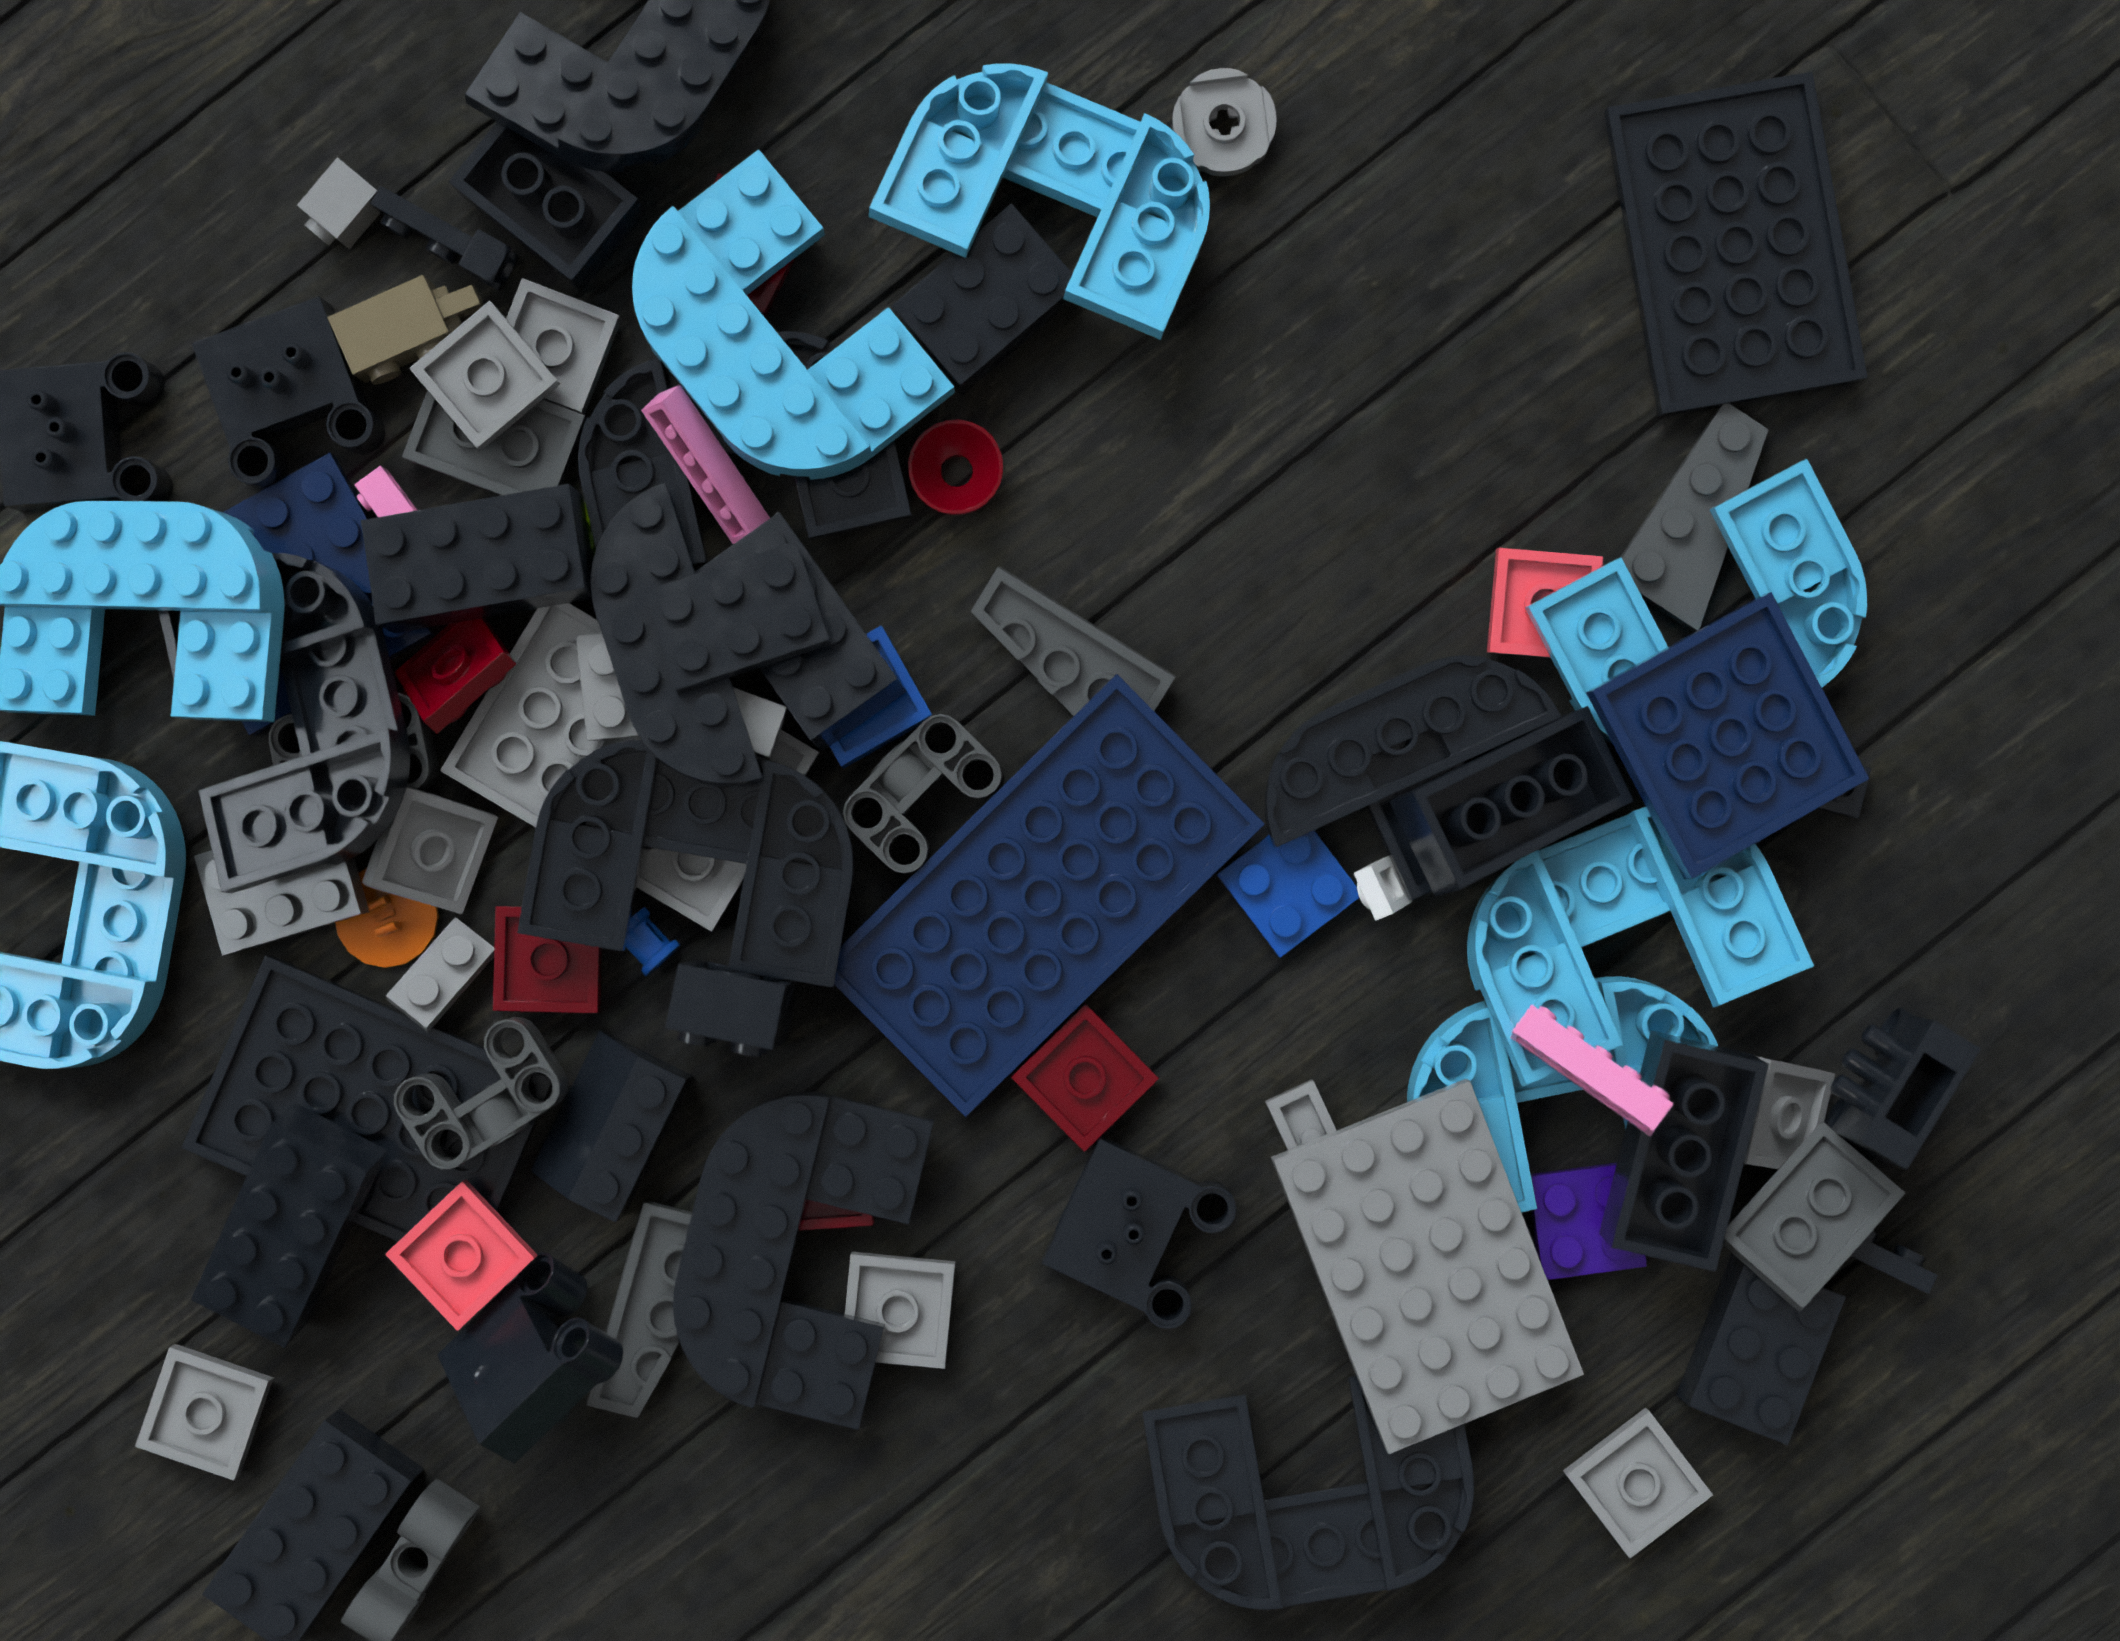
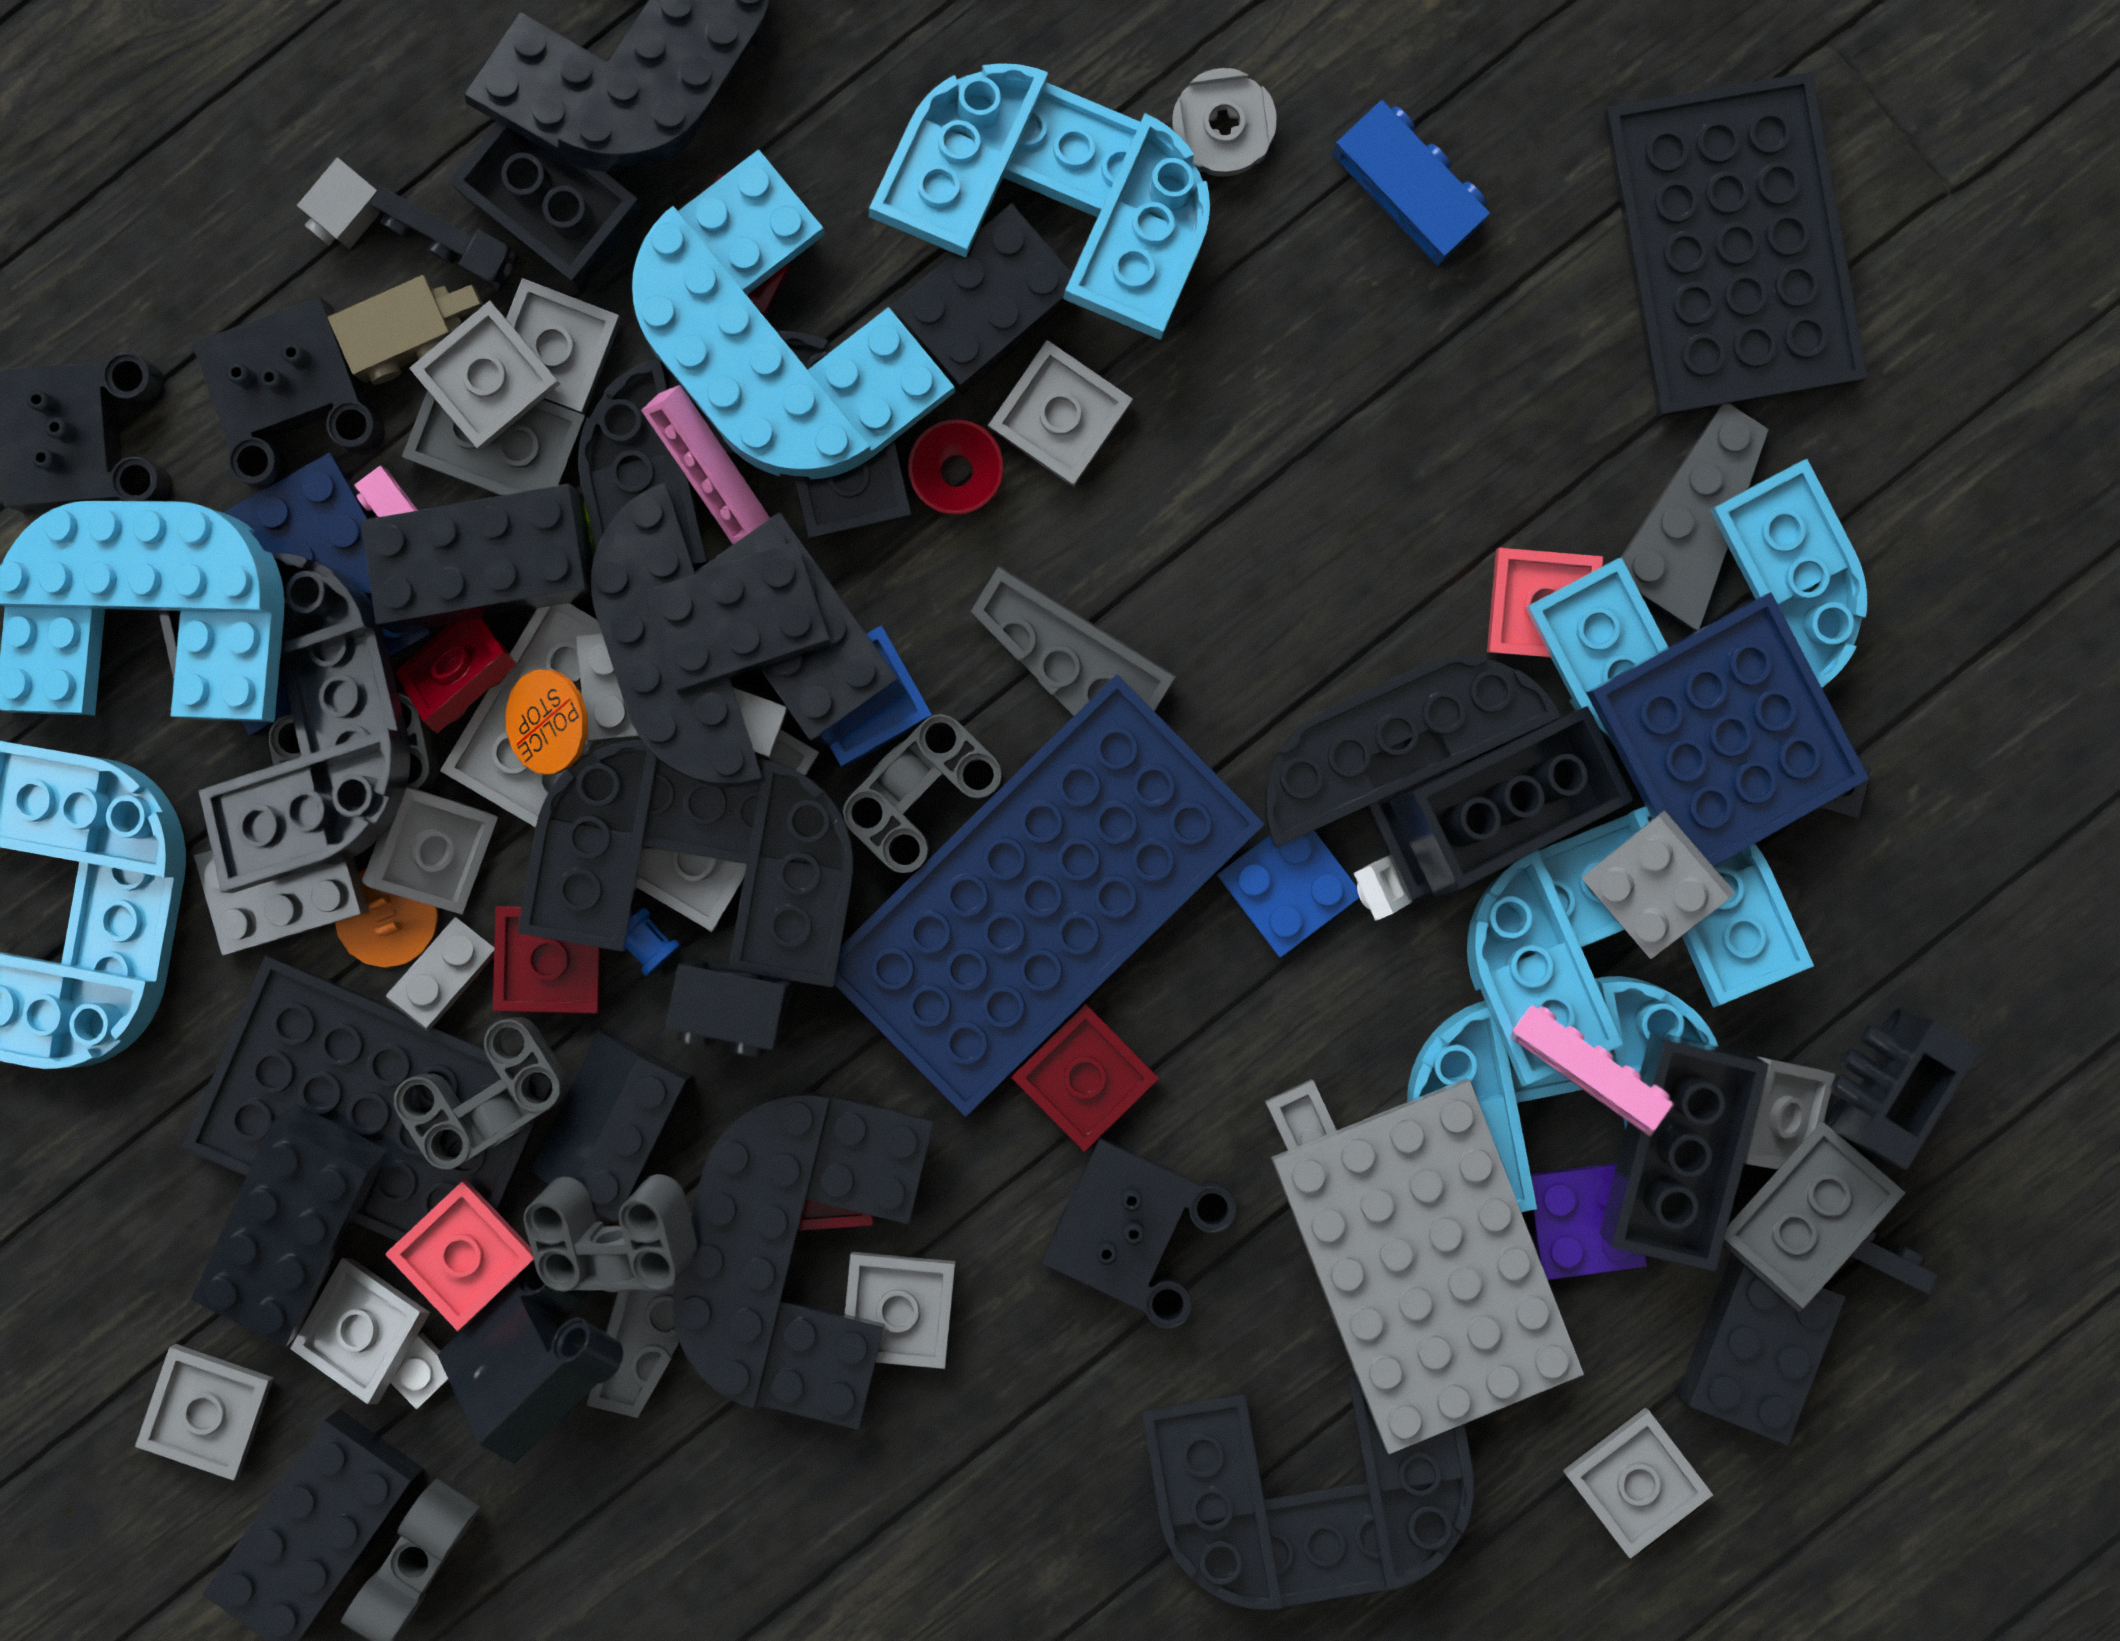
none -> light grey plate [290,1258,430,1404]
none -> white plate [390,1333,448,1409]
none -> orange piece [505,669,588,774]
none -> dark grey beam [524,1174,697,1292]
none -> light grey plate [988,340,1133,487]
none -> blue brick [1332,100,1490,266]
none -> light grey plate [1582,810,1735,959]

